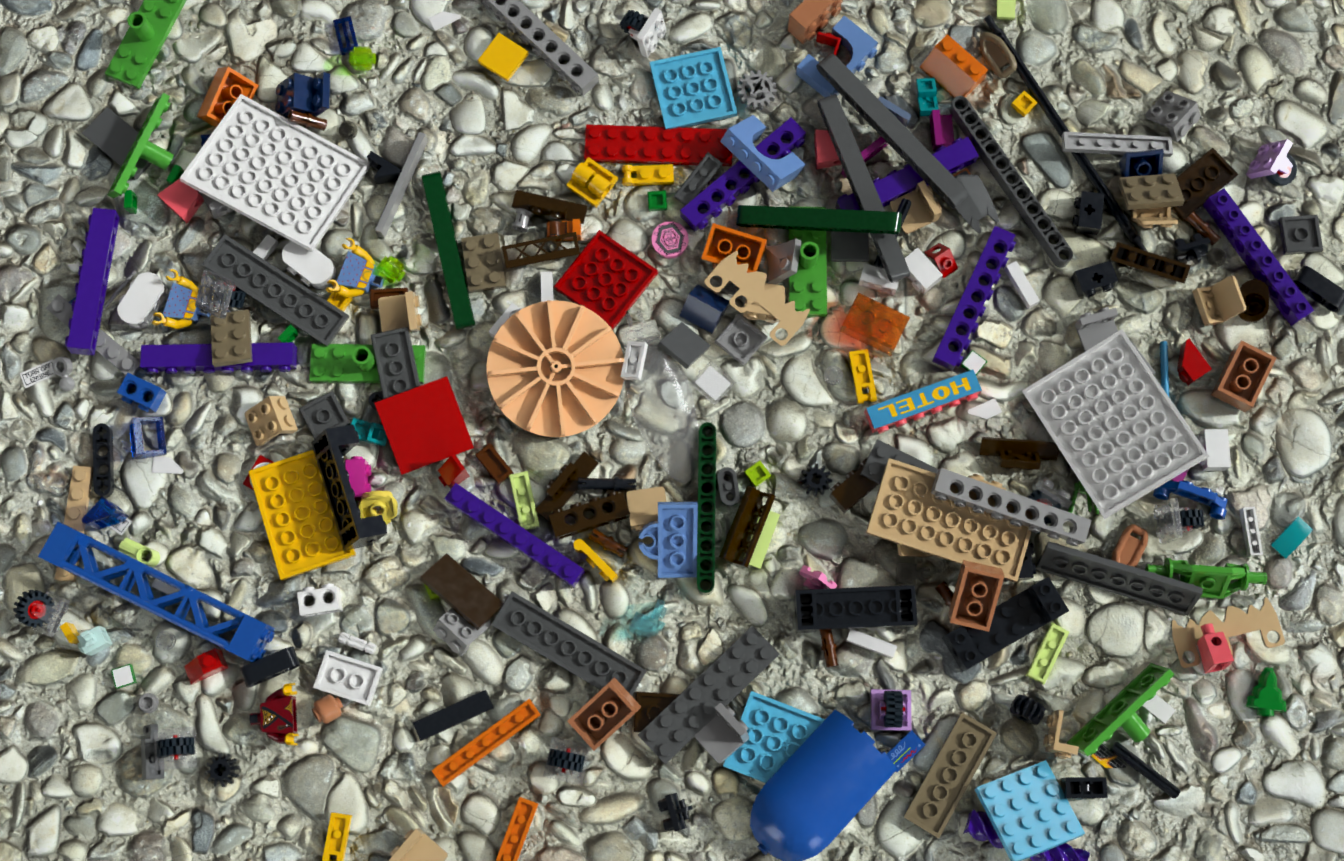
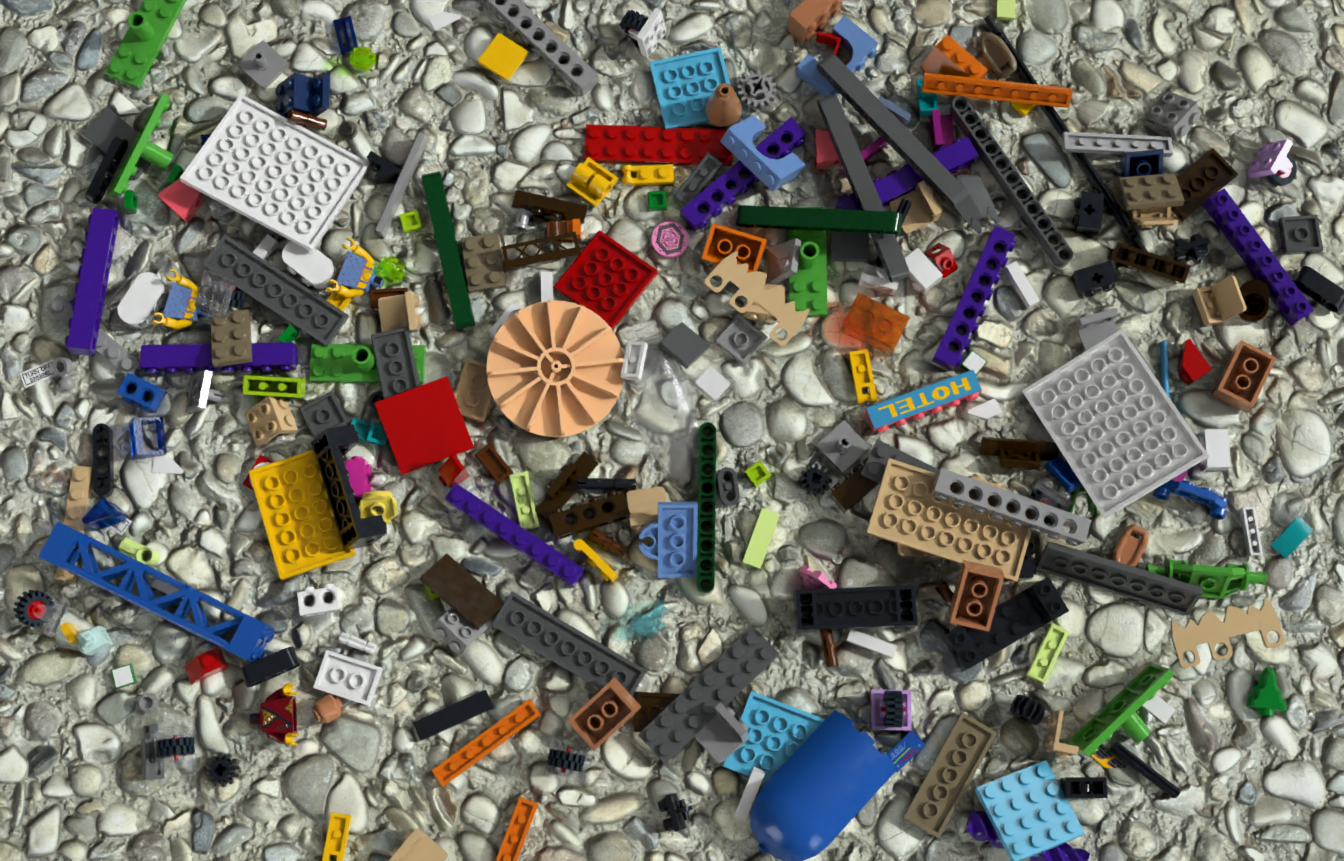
orange slope [197,66,259,127] -> none
dark blue slope [679,284,730,334] -> none
dark brown fence [719,485,776,568] -> none
clear plate [1154,498,1205,544] -> none
reddish brown pin [1185,212,1221,246] -> none
coral torso [1197,623,1234,673] -> none
none -> black beam [85,136,128,204]
none -> light grey tile [185,370,223,413]
none -> light grey tile [237,40,290,90]
none -> lime brick [243,375,306,398]
none -> lime tile [400,210,423,234]
none -> tan tile [454,358,493,424]
none -> medium nougat cone [705,83,742,127]
none -> white piece [734,767,765,820]
none -> light grey tile [816,420,870,474]
none -> orange tile [921,73,1073,108]
none -> blue tile [1044,457,1083,493]

